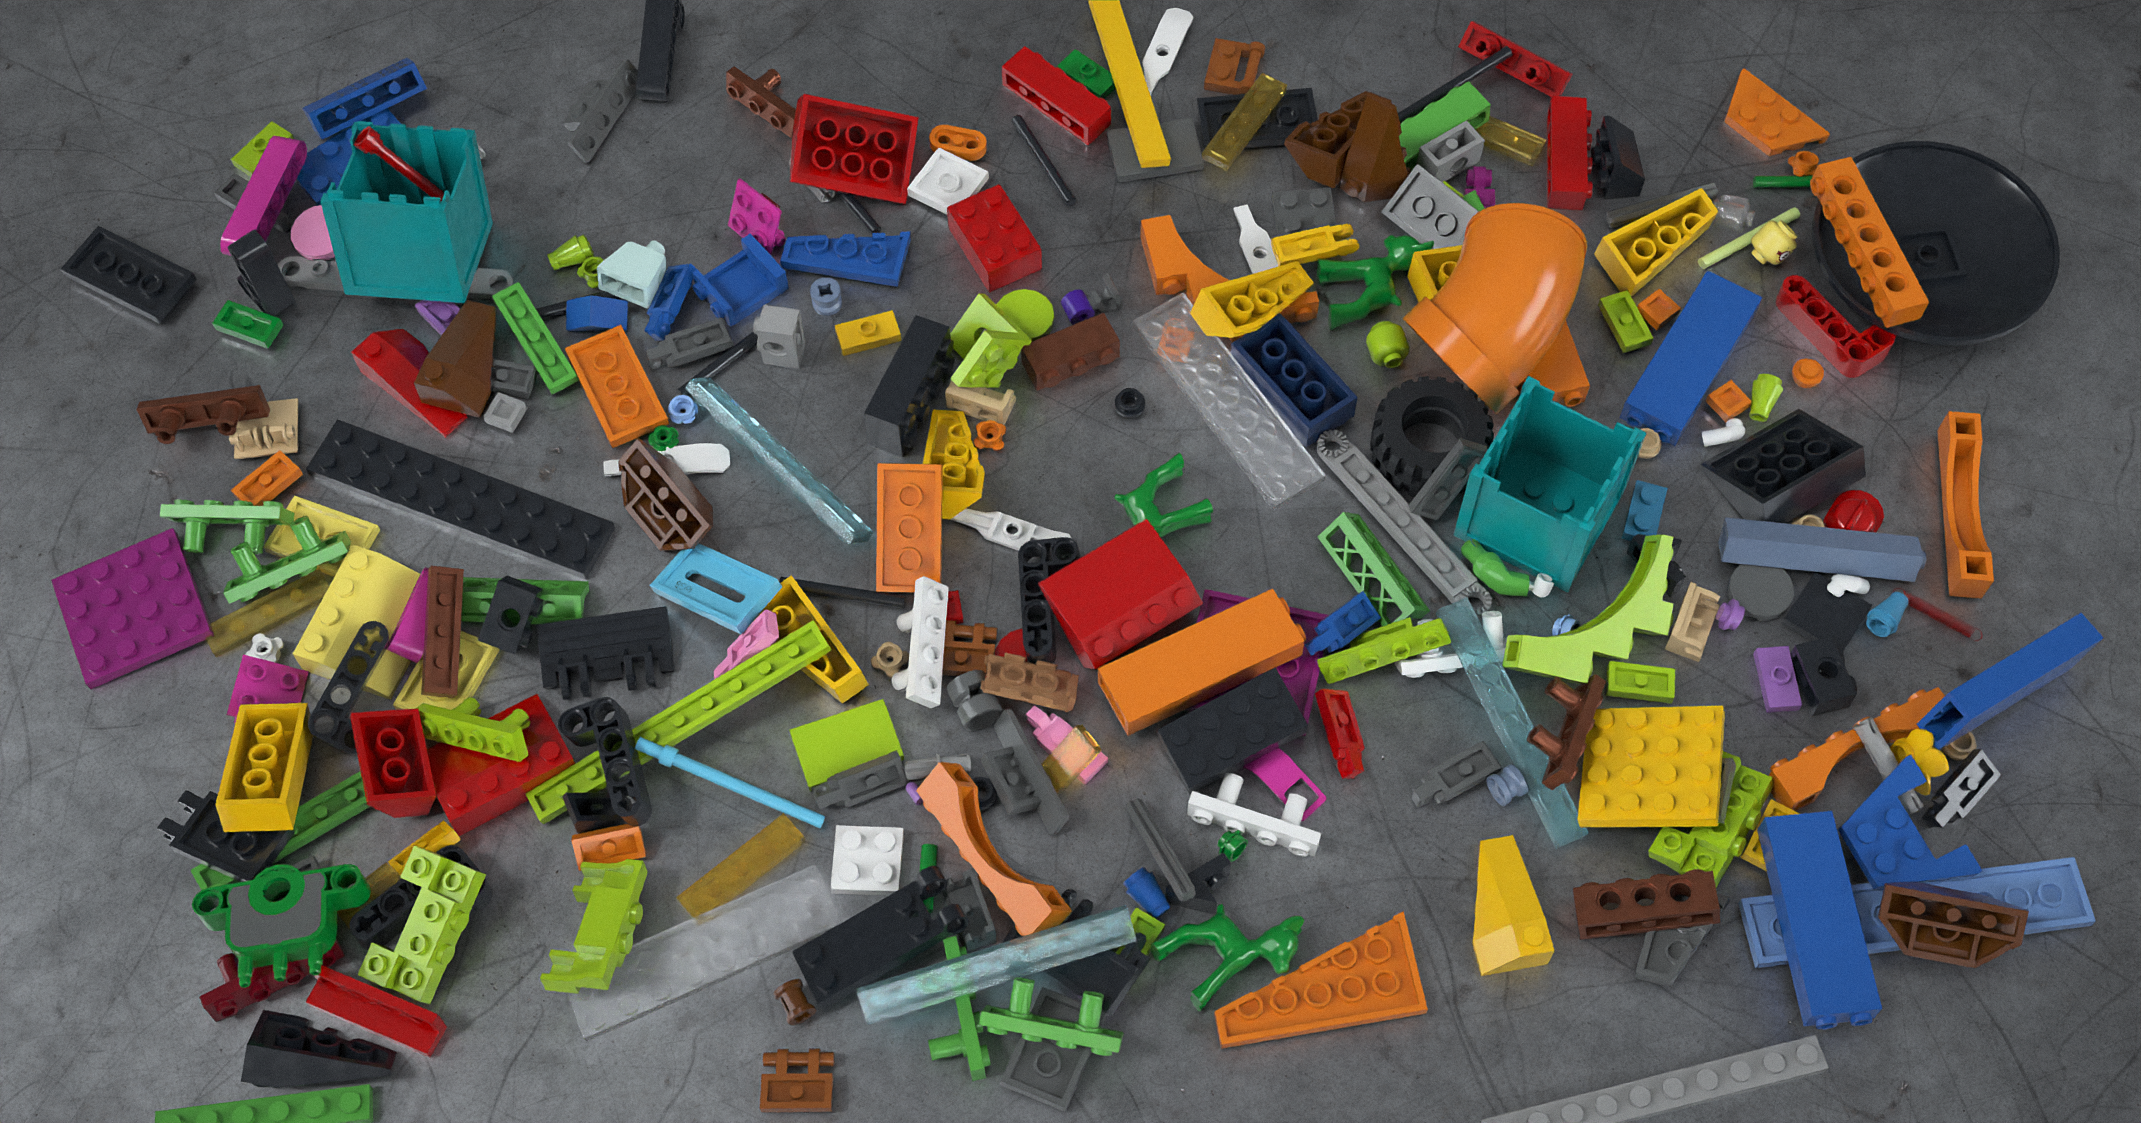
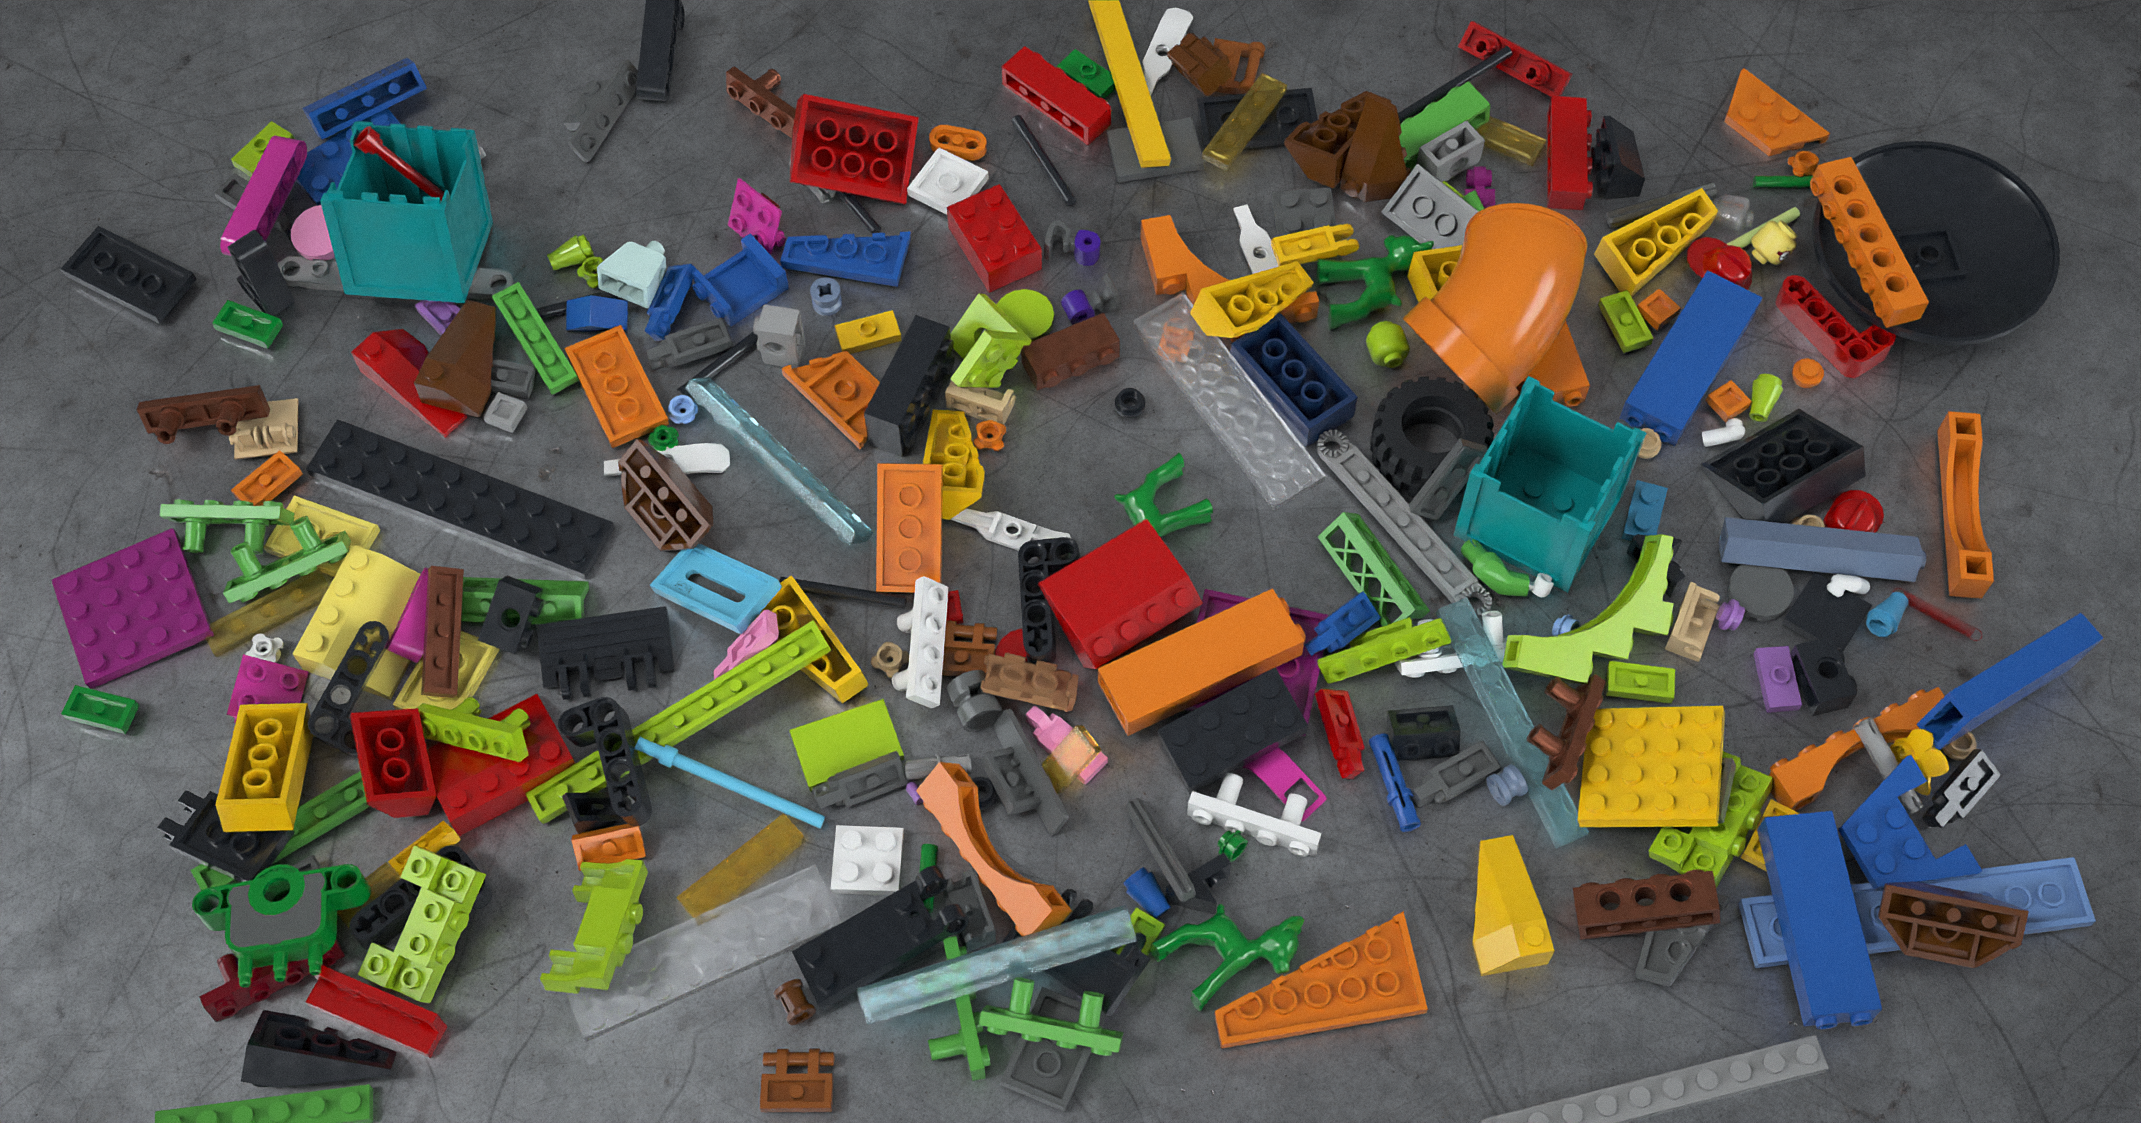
none -> green plate [61,685,140,734]
none -> orange wing [782,351,880,449]
none -> leg [1044,220,1100,266]
none -> reddish brown brick [1167,33,1232,97]
none -> blue pin [1369,733,1421,832]
none -> black bracket [1387,705,1461,761]
none -> red piece [1687,237,1753,290]

